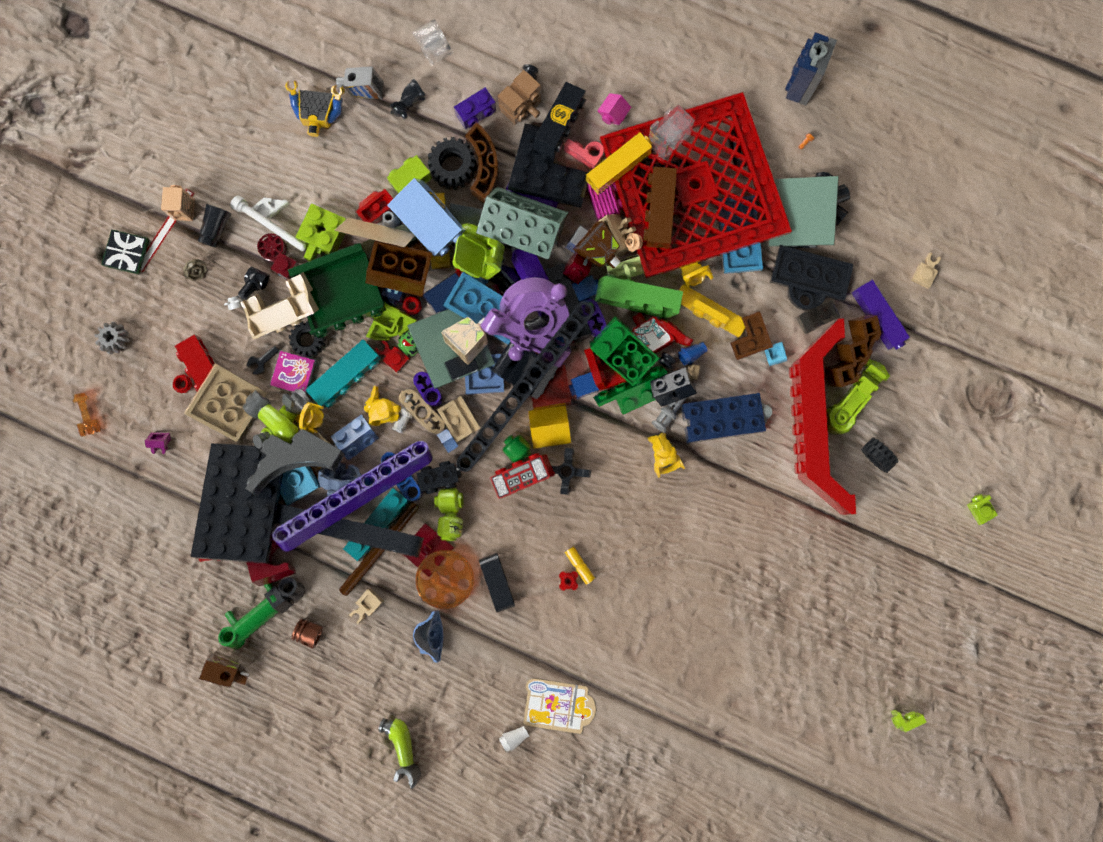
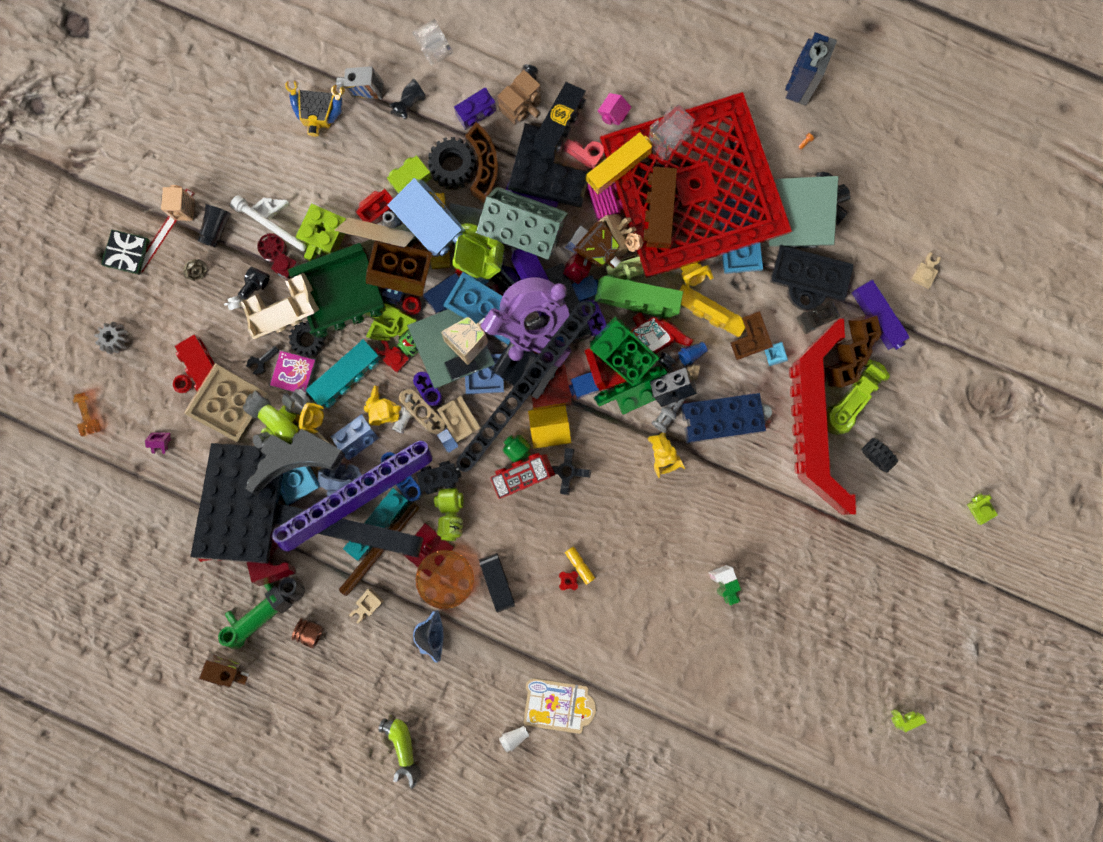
none -> hips [709,565,741,606]

